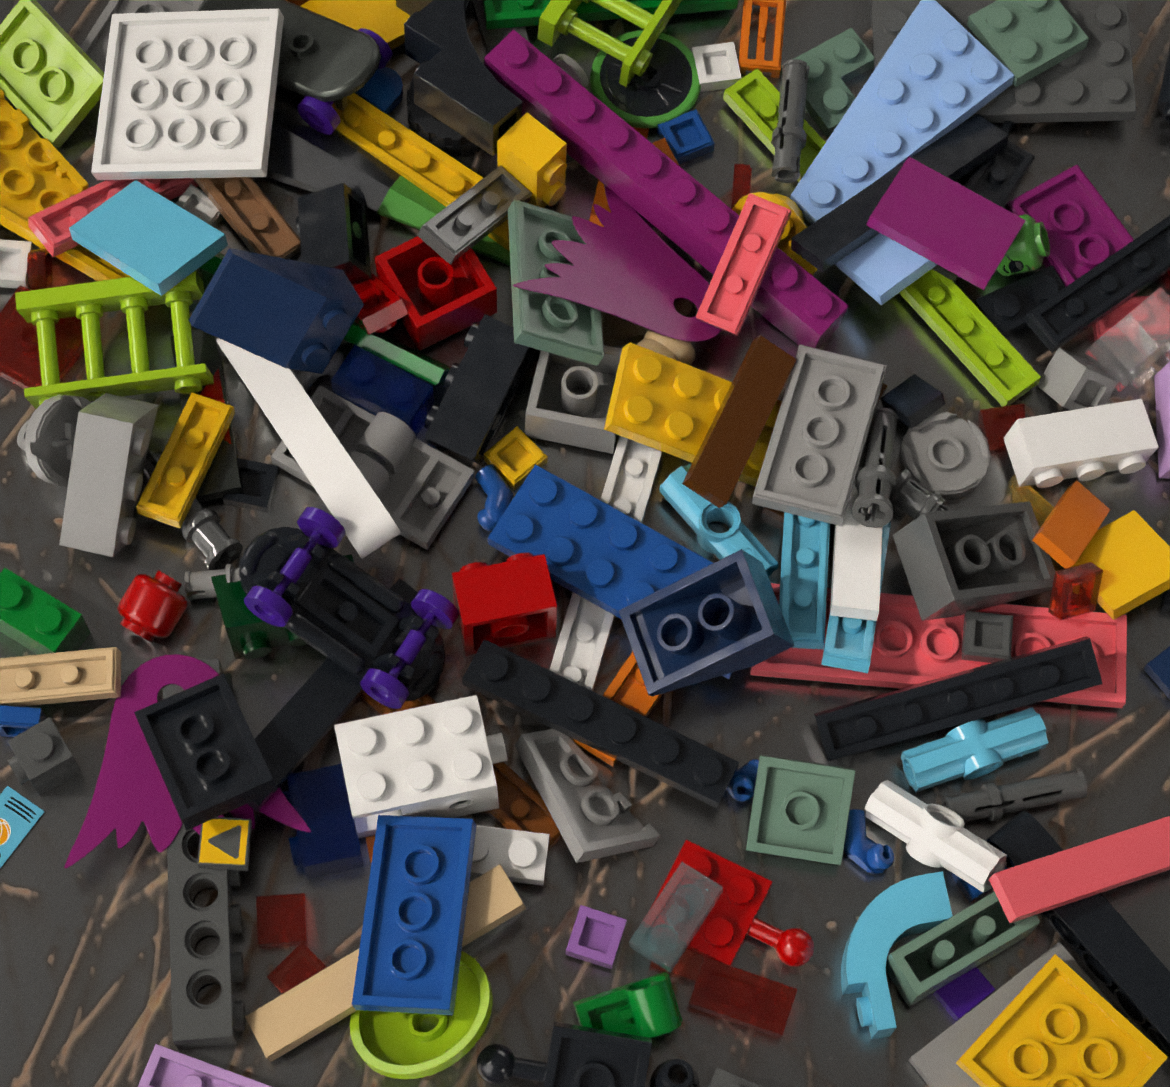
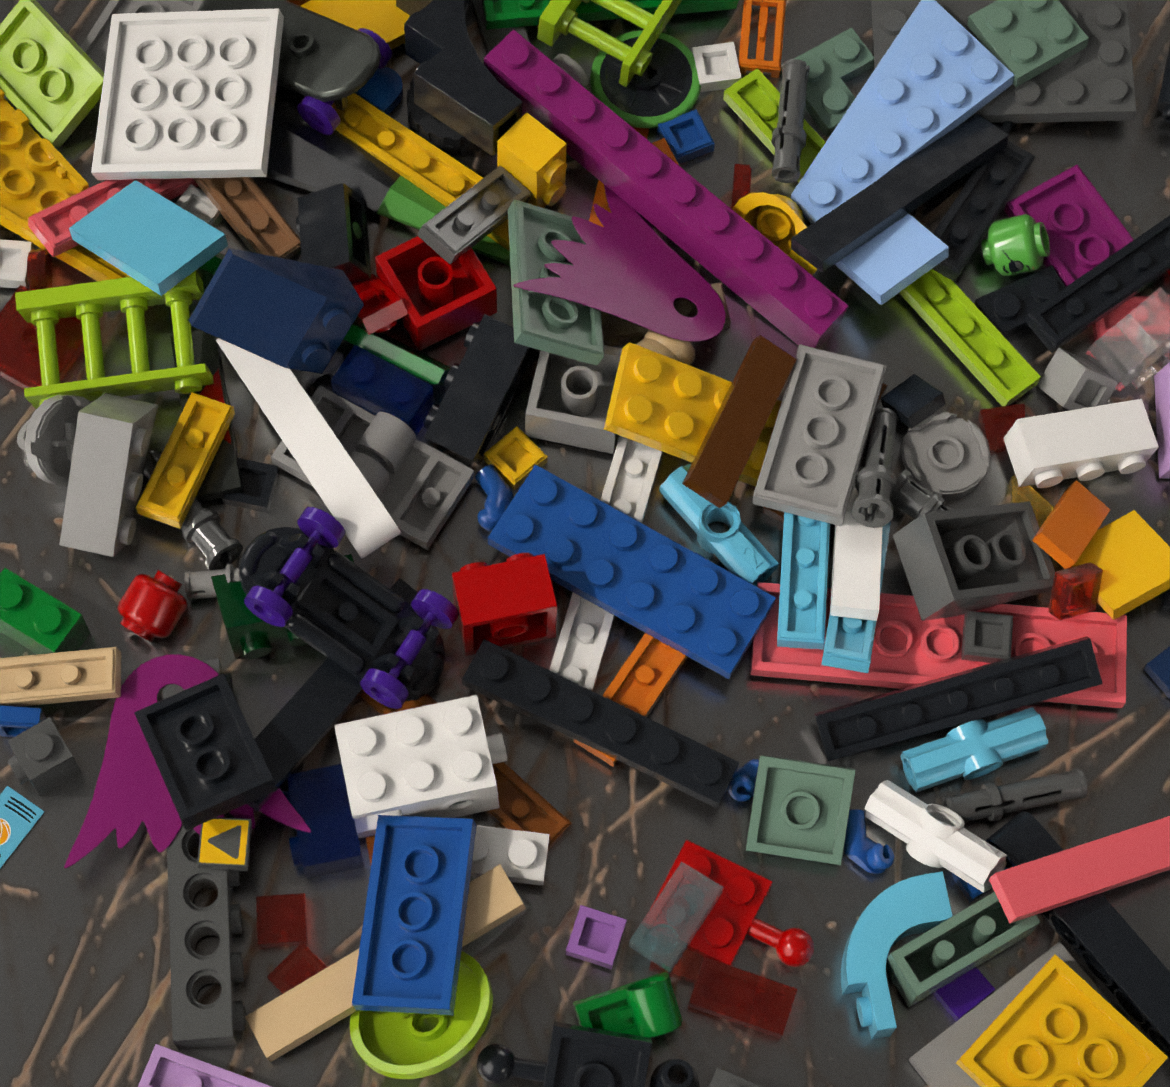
light grey wing [514,729,661,863] -> none
dark blue slope [619,549,794,697] -> none
coral tile [696,193,792,336] -> none
magenta tile [866,157,1026,290] -> none

